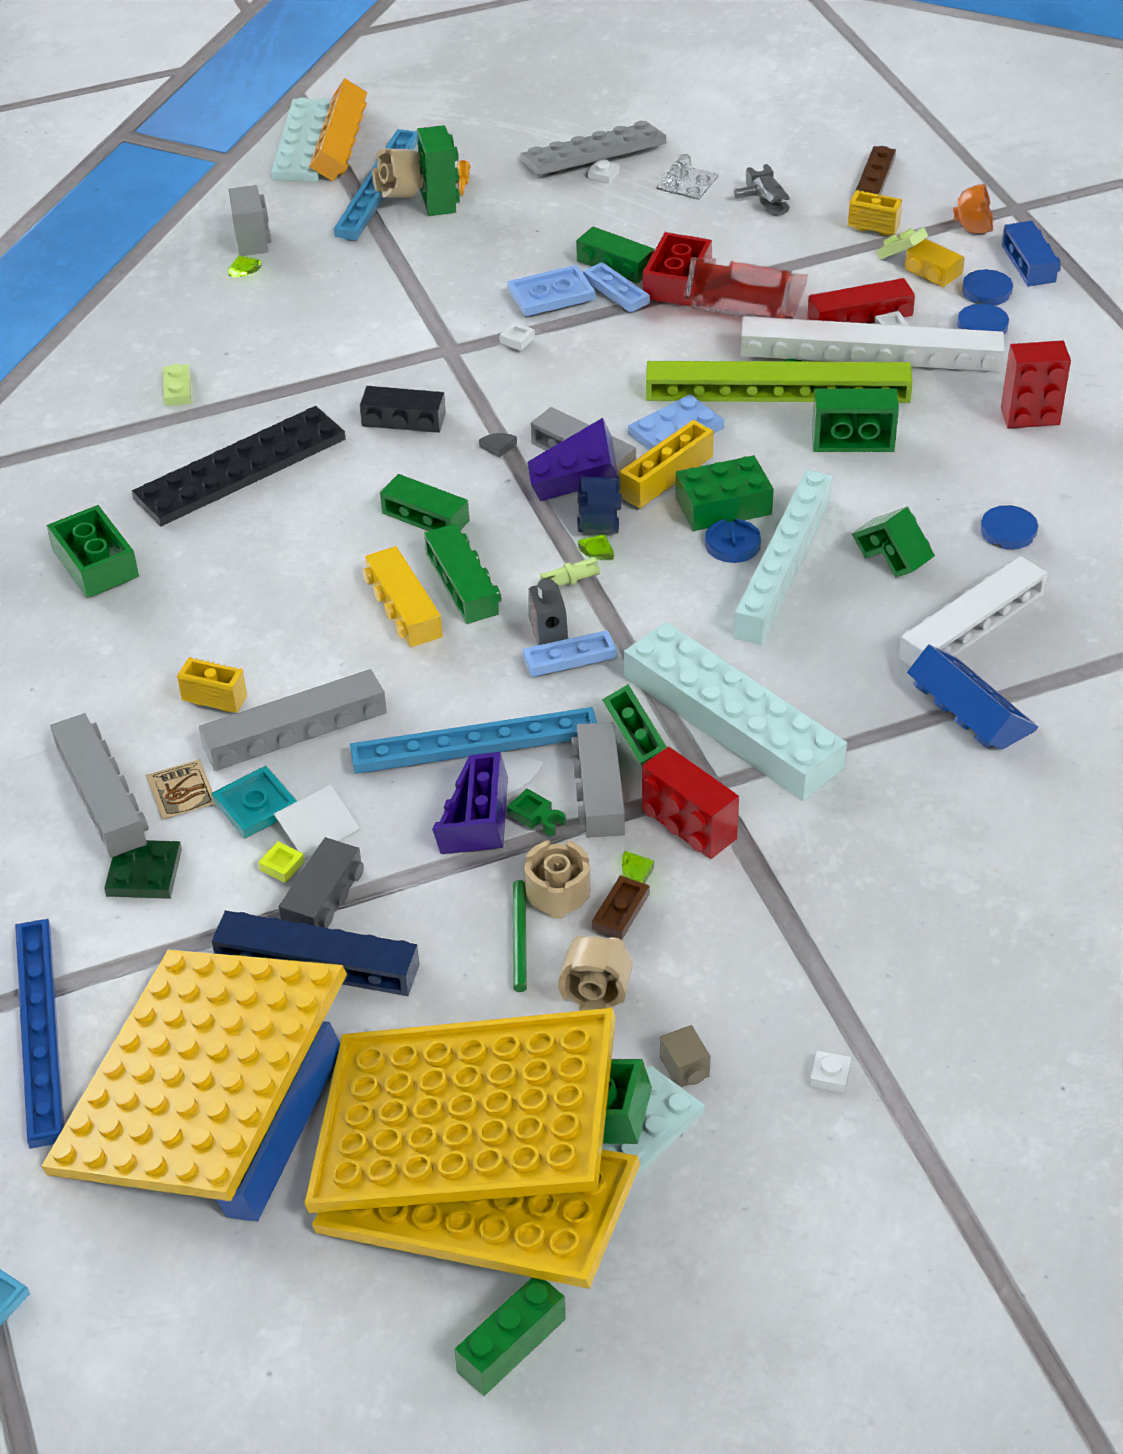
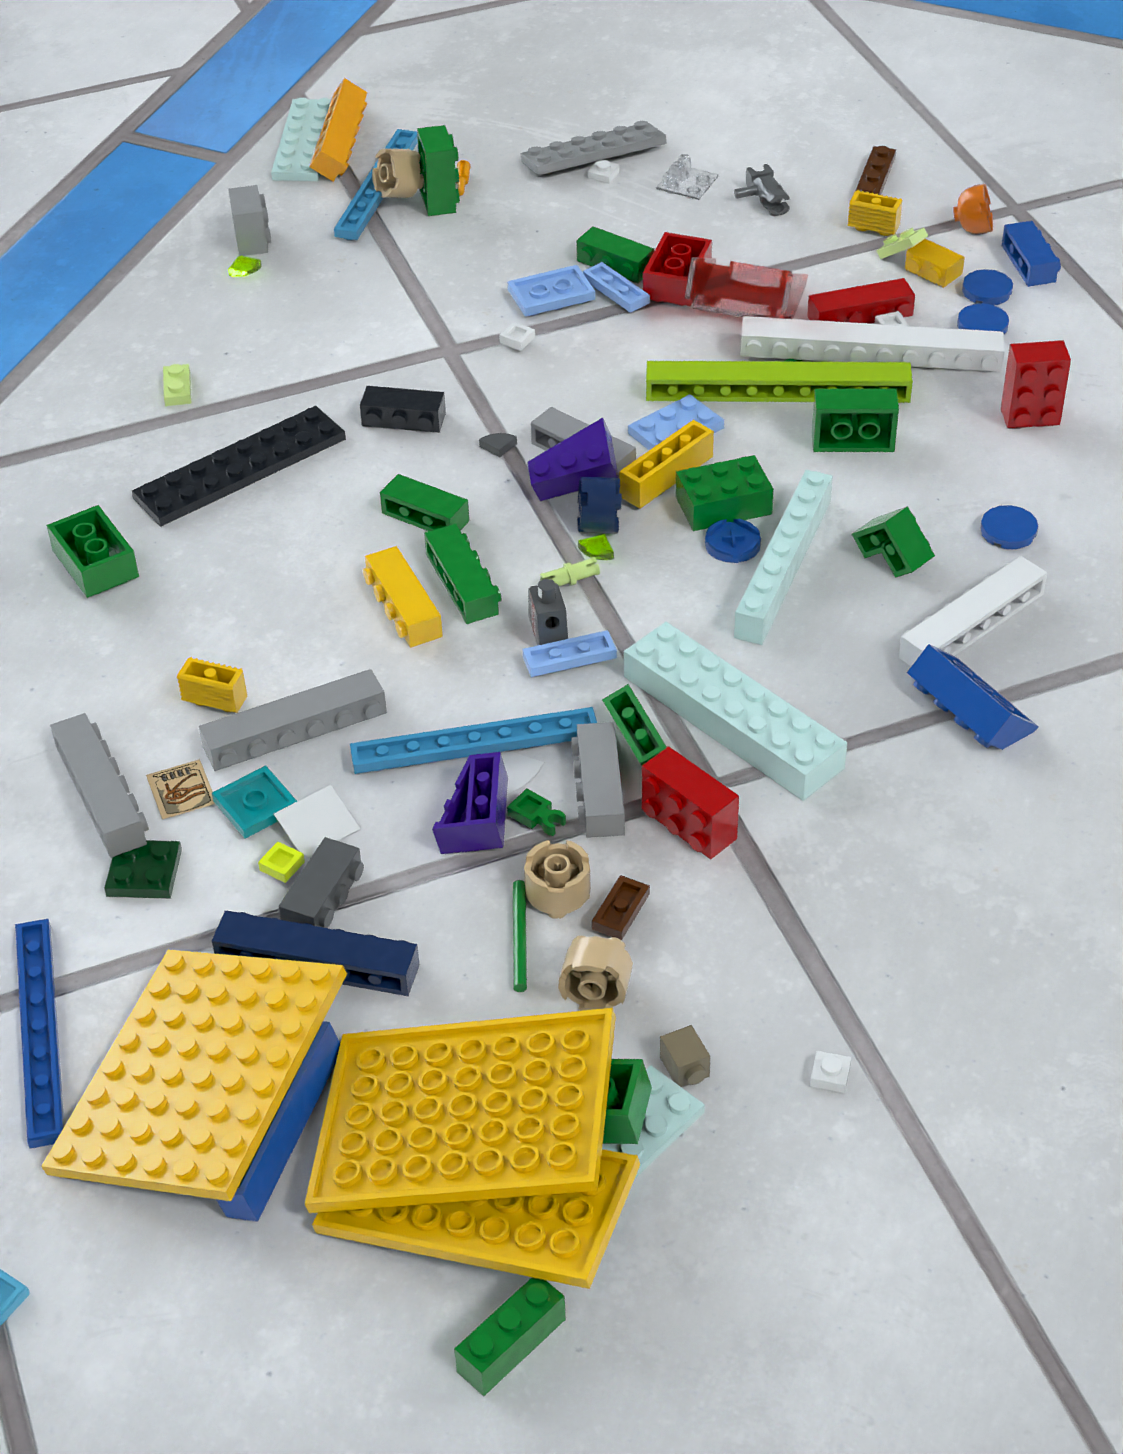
clear neon green tile [622,851,654,884] -> none

